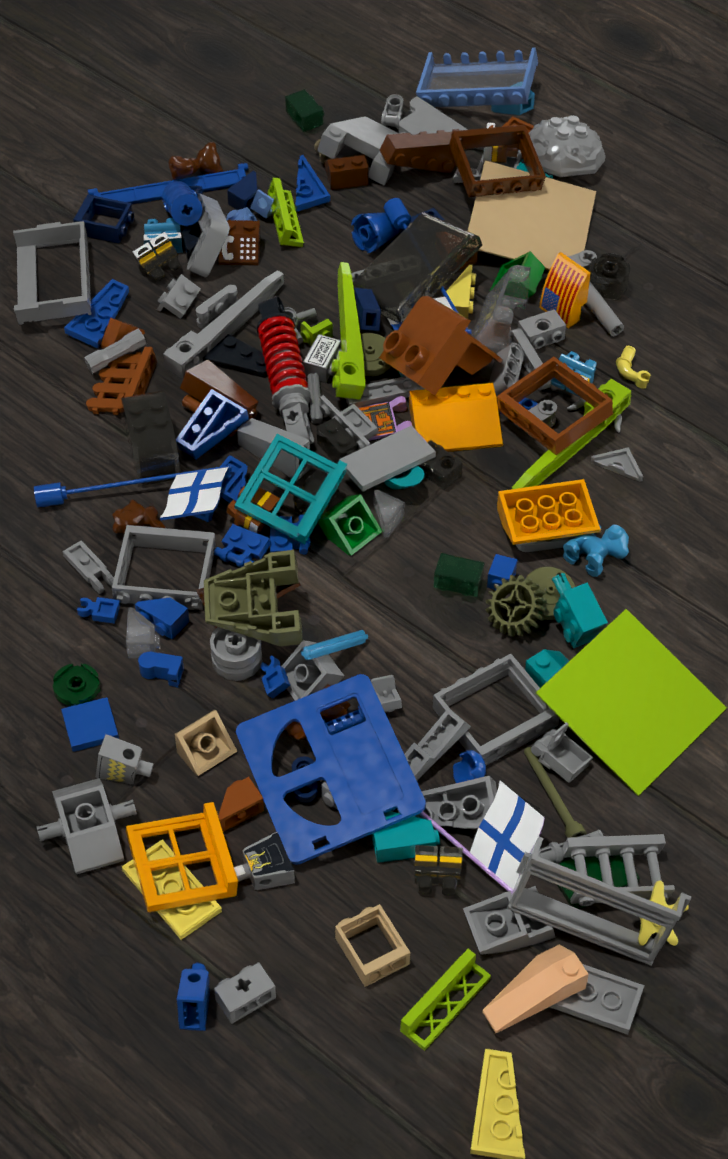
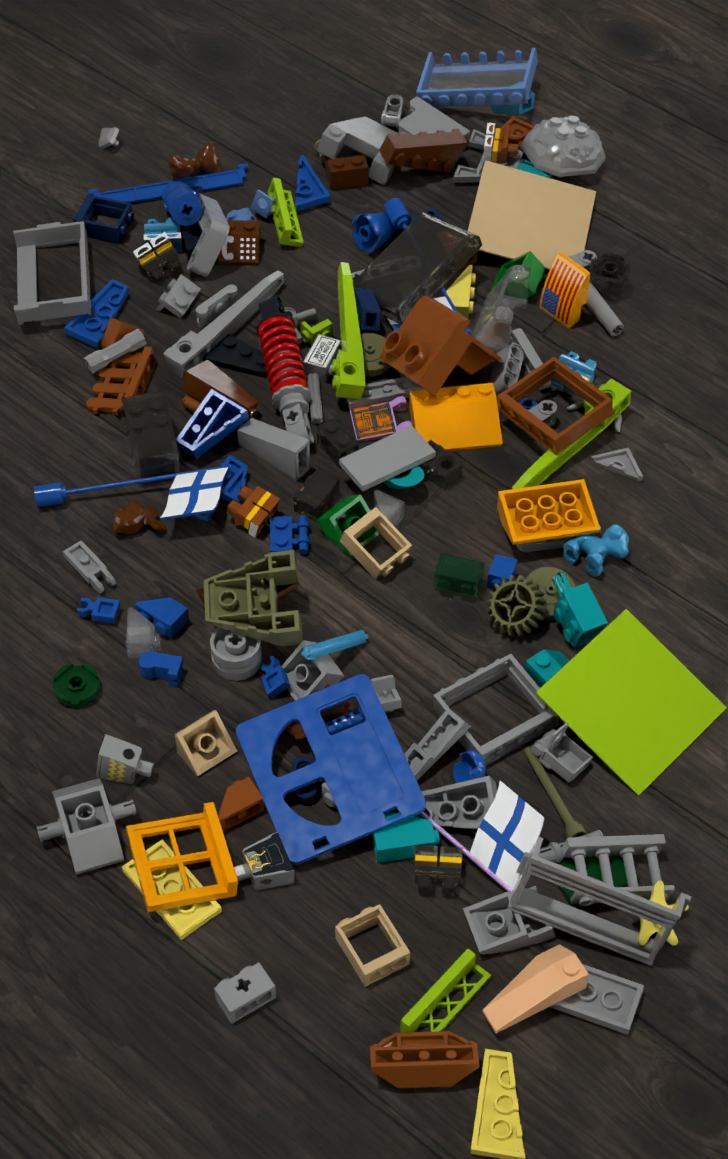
blue tile [61,697,119,752] -> none
light grey window [112,525,216,610] -> none
blue torso [177,963,210,1031] -> none
blue plate [214,524,271,568] -> none
dark blue slope [227,171,257,211] -> none
teal window [234,434,347,544] -> none
clear green brick [285,89,324,132] -> none
light grey bracket [320,395,379,450] -> none
reddish brown window [449,125,546,197] -> none
light grey brick [518,309,566,350] -> none
light yellow piece [616,346,651,389] -> none
none -> light grey piece [99,127,119,149]
none -> tan window [340,507,412,579]
none -> dark orange wedge [370,1031,479,1088]

